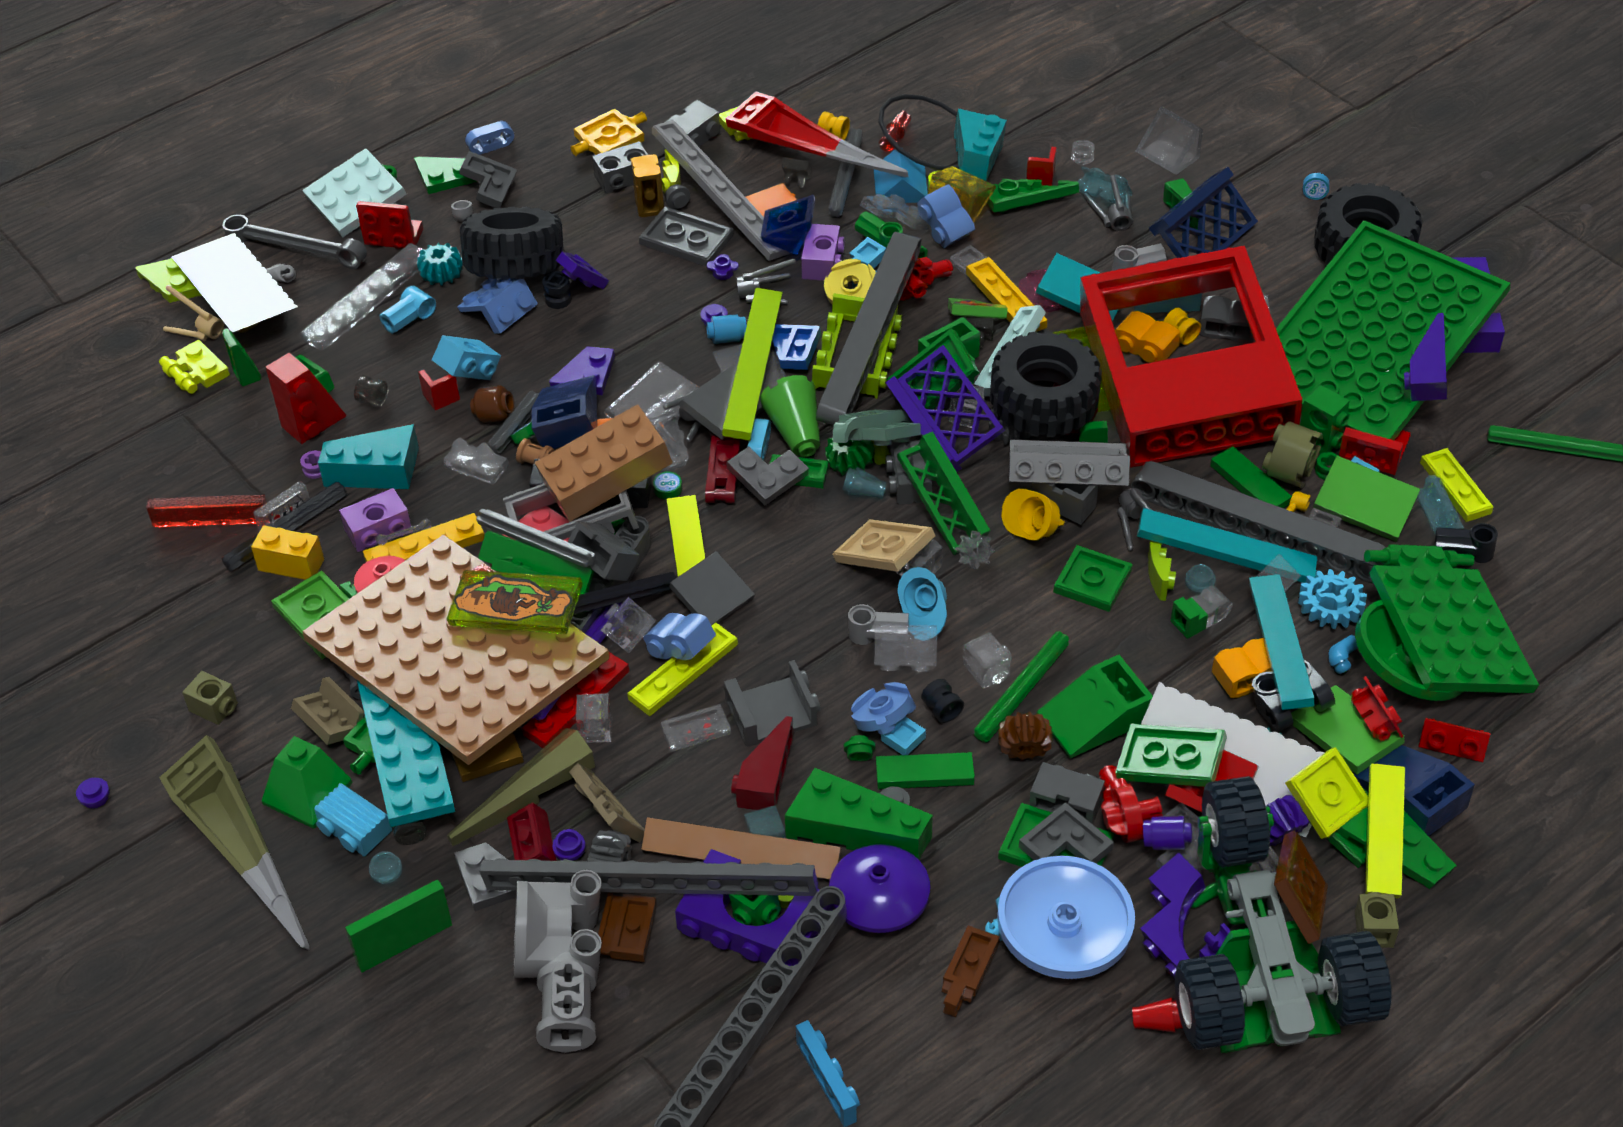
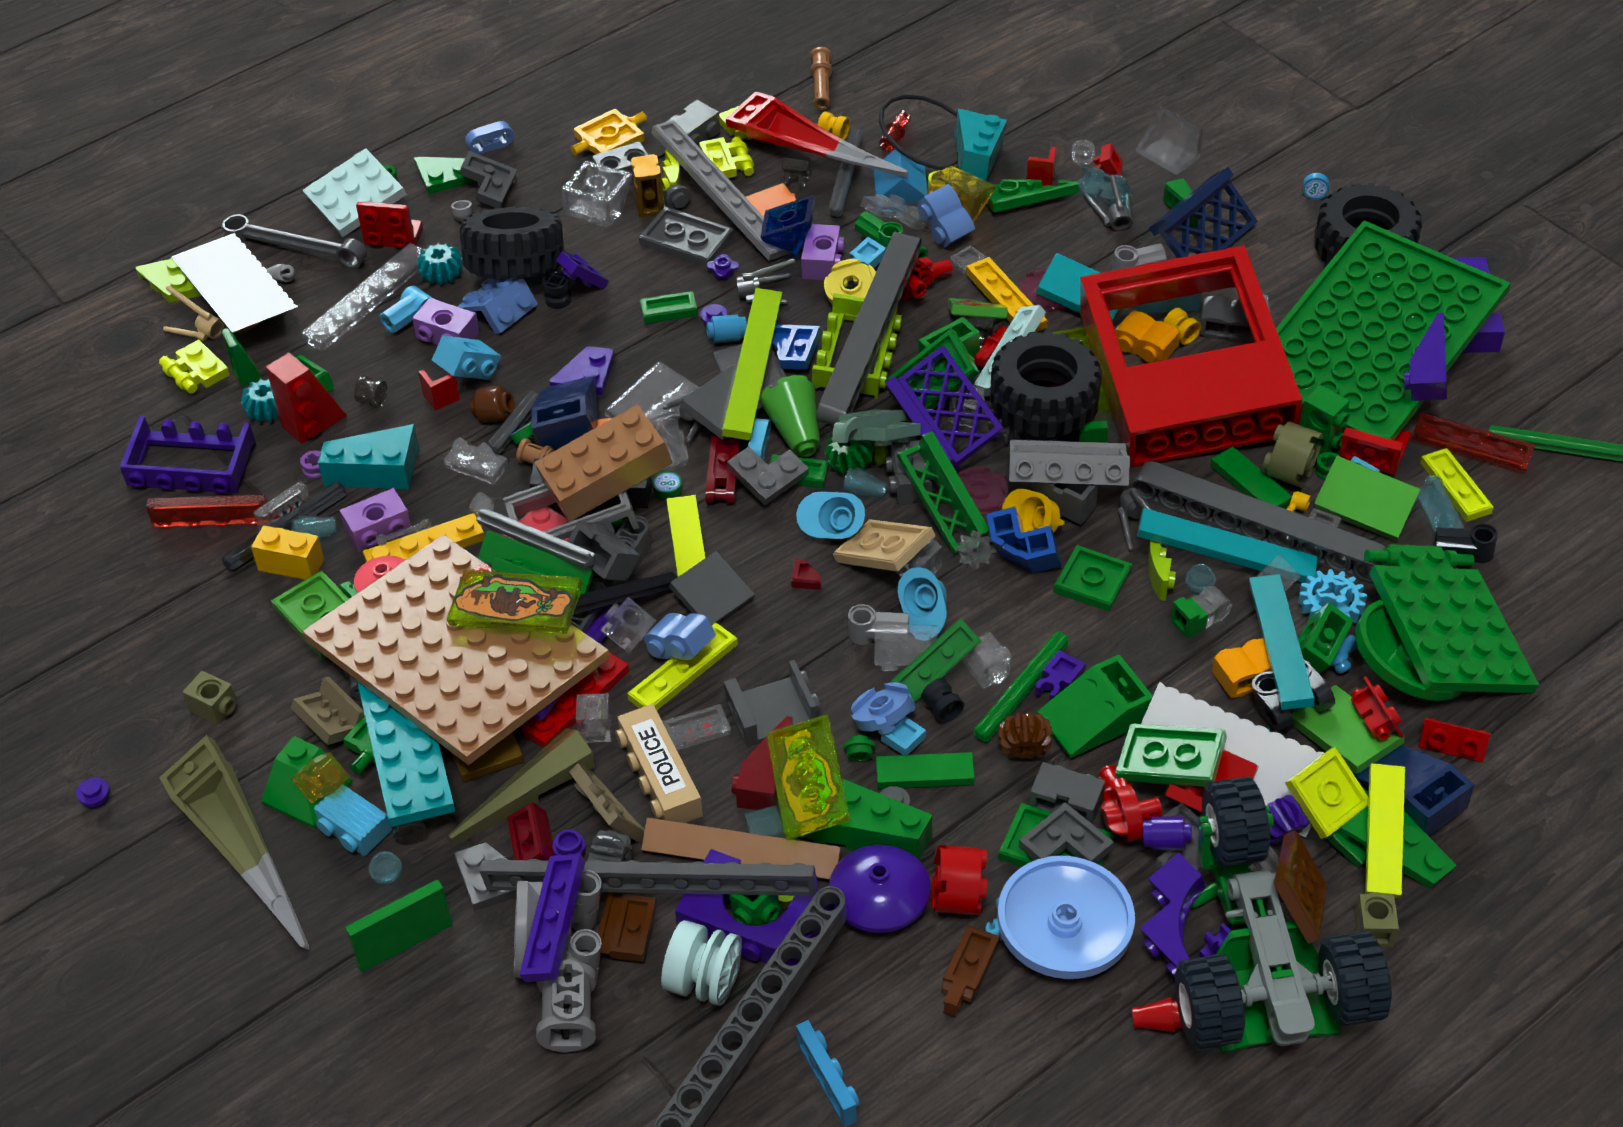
none -> dark purple window [120,416,256,494]
none -> teal gear [241,378,279,424]
none -> clear light blue cone [291,516,336,539]
none -> clear yellow brick [291,752,350,803]
none -> medium lavender brick [412,298,480,345]
none -> clear hinge [469,492,494,516]
none -> dark purple plate [519,853,586,982]
none -> clear slope [562,161,632,227]
none -> tan brick [615,704,703,823]
none -> green tile [640,291,698,324]
none -> light aqua wheel [661,920,742,1006]
none -> neon yellow plate [699,137,754,178]
none -> clear neon green tile [766,714,851,839]
none -> dark red tile [791,558,821,590]
none -> medium azure piece [796,492,865,539]
none -> medium nougat pin [810,47,832,110]
none -> green tile [891,618,982,703]
none -> red brick [931,845,987,916]
none -> clear pink tile [958,467,1008,516]
none -> red axle [974,326,1008,368]
none -> blue brick [986,507,1062,574]
none -> dark purple plate [1035,650,1086,701]
none -> red tile [1092,143,1123,179]
none -> green brick [1298,602,1354,674]
none -> clear red plate [1412,412,1535,472]

